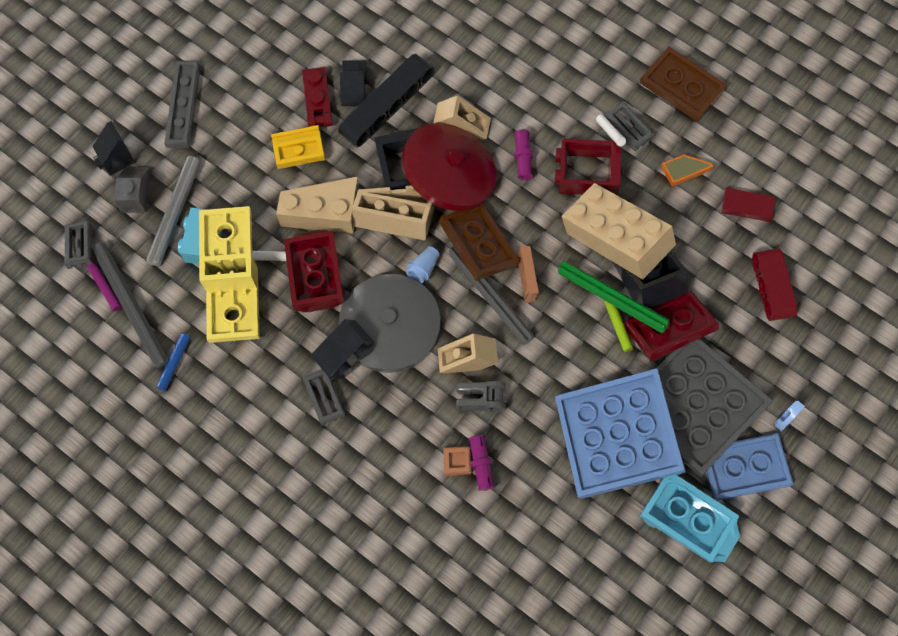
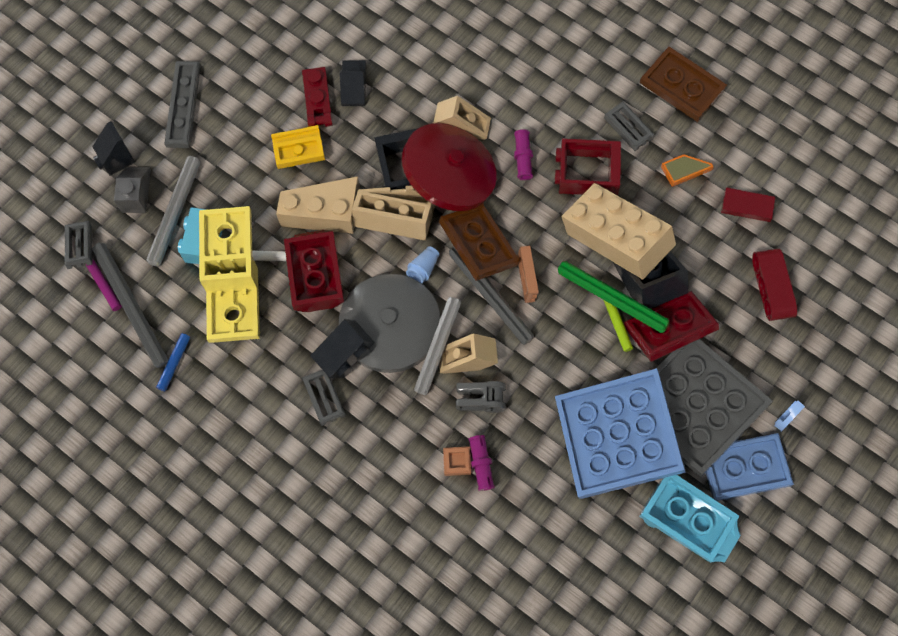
black beam [338,53,435,147] -> none
white piece [596,115,626,146] -> none
none -> light grey axle [414,297,461,395]

